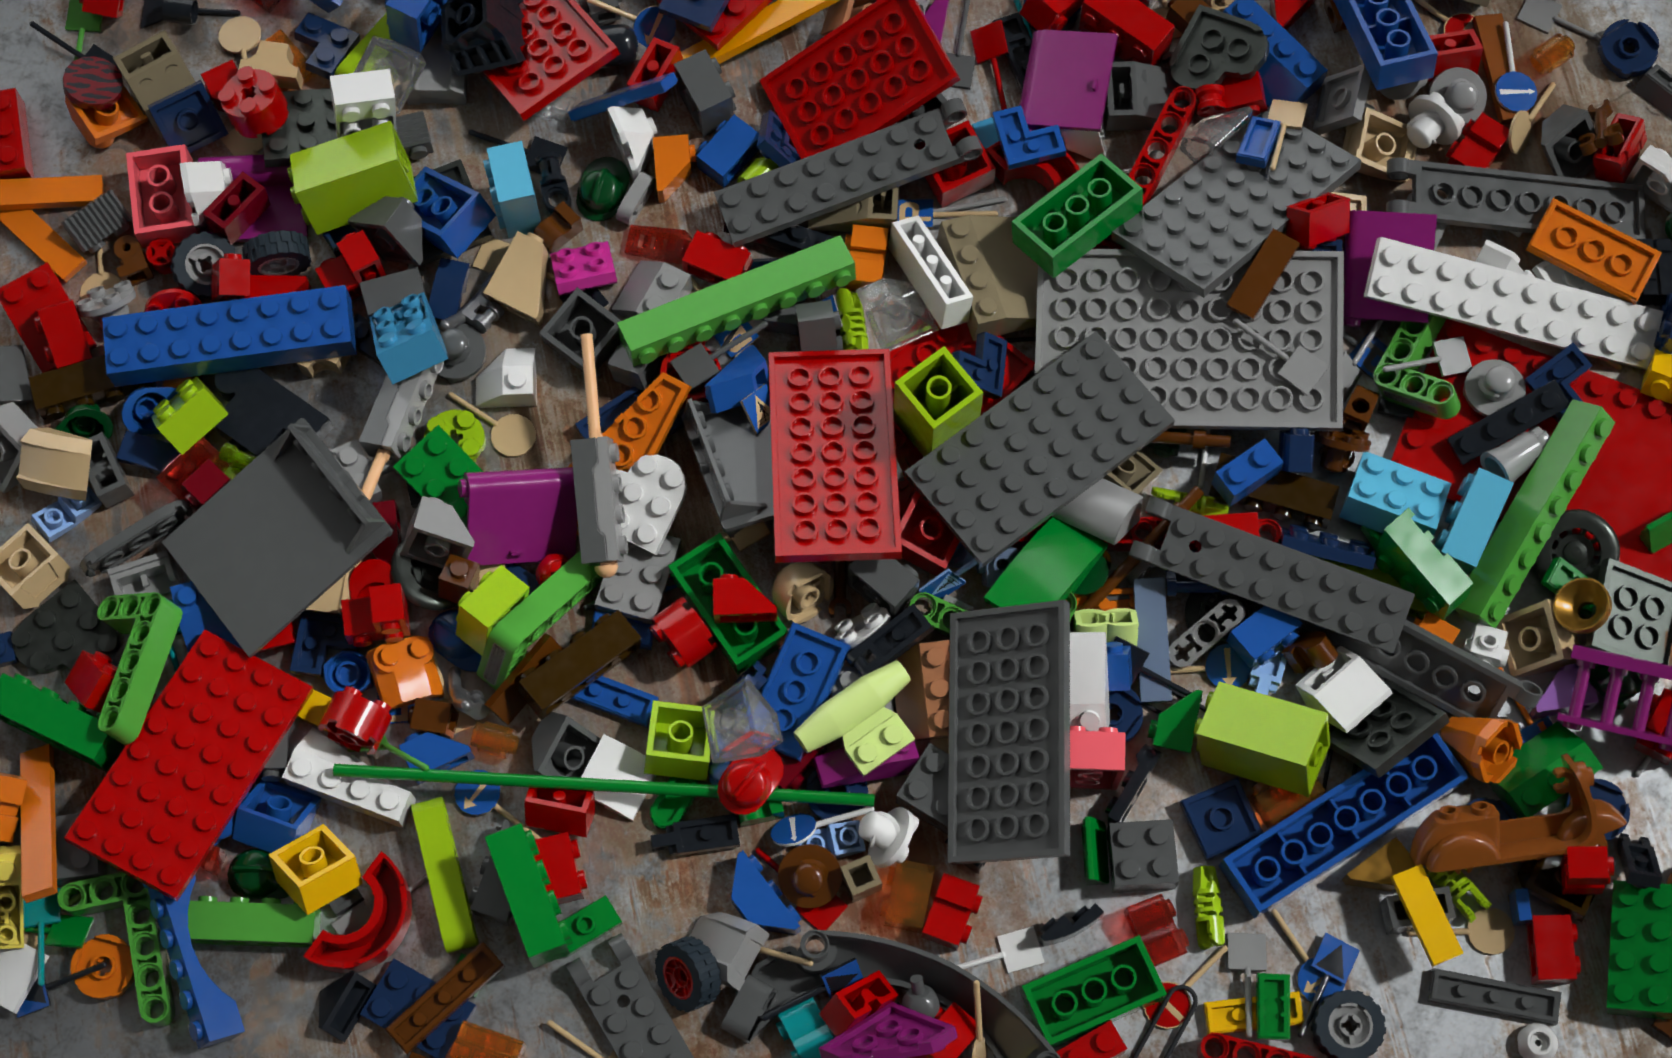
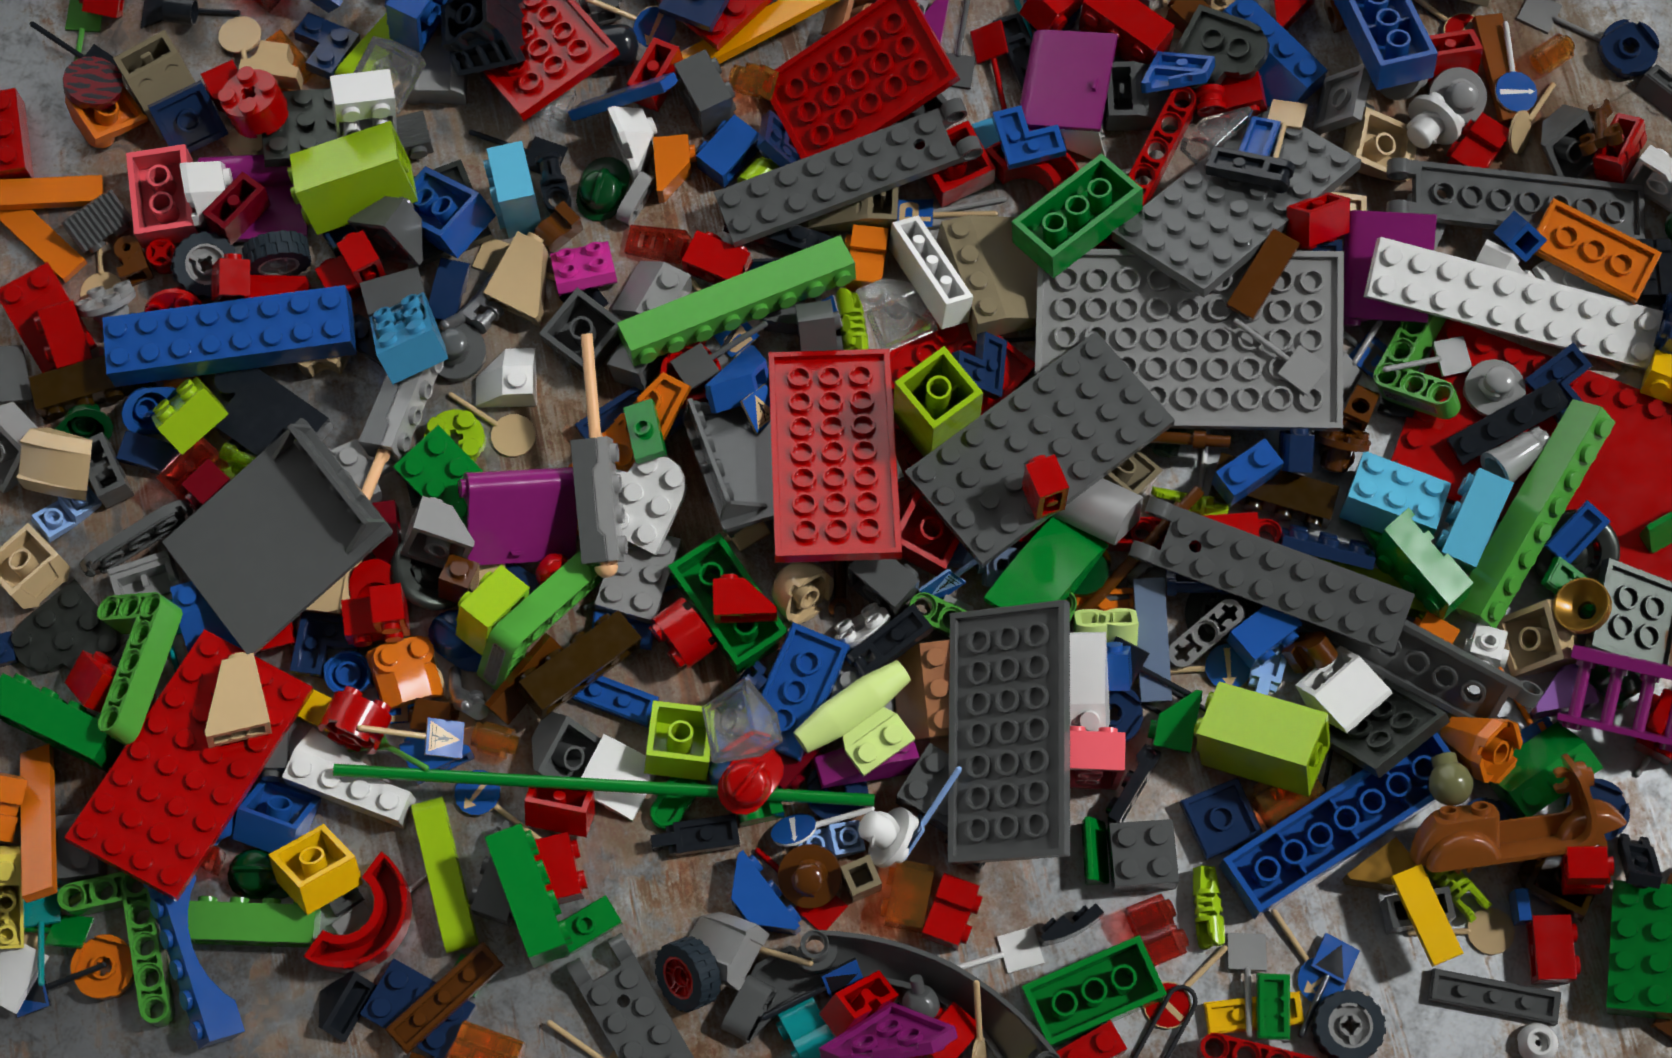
none -> tan slope [205,652,272,748]
none -> piece [357,717,465,759]
none -> green plate [623,398,667,465]
none -> clear orange brick [729,62,779,101]
none -> light blue piece [905,766,962,860]
none -> red brick [1022,454,1069,520]
none -> blue wing [1141,51,1215,93]
none -> black plate [1206,146,1296,194]
none -> olive piece [1429,752,1473,806]
none -> blue brick [1493,210,1547,262]
none -> blue tile [1544,500,1611,564]

